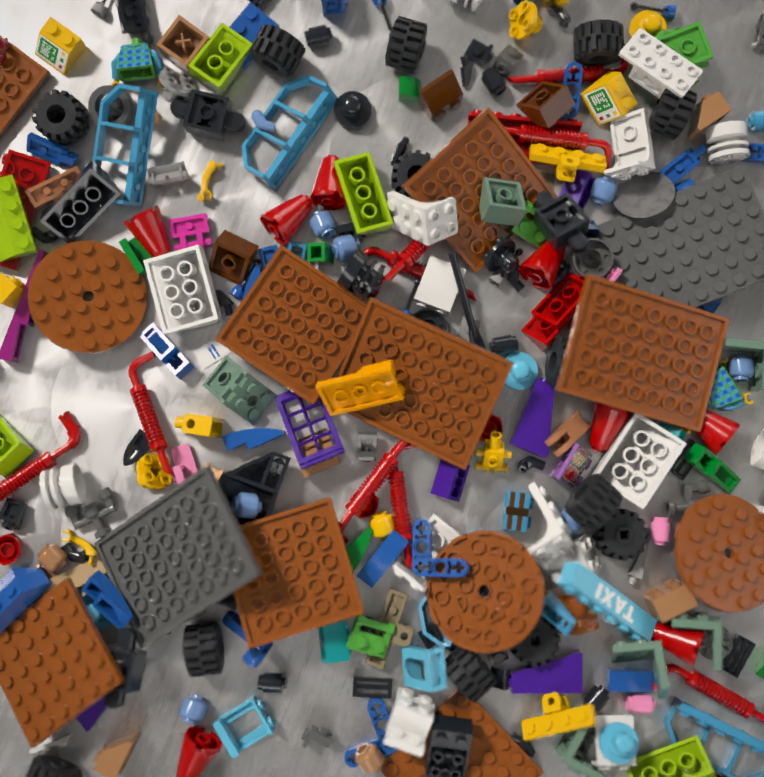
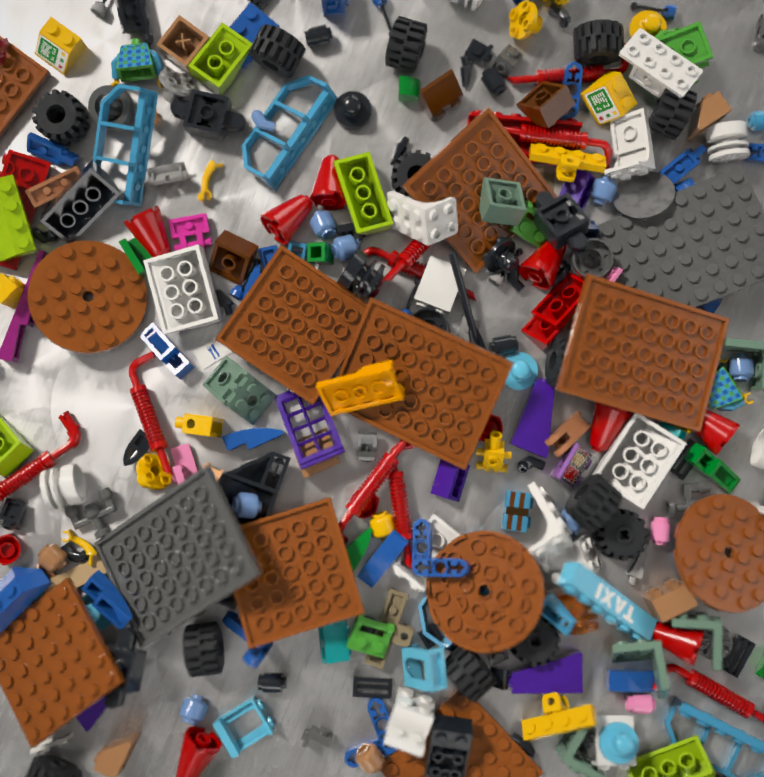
black brick [582,684,610,714] -> none

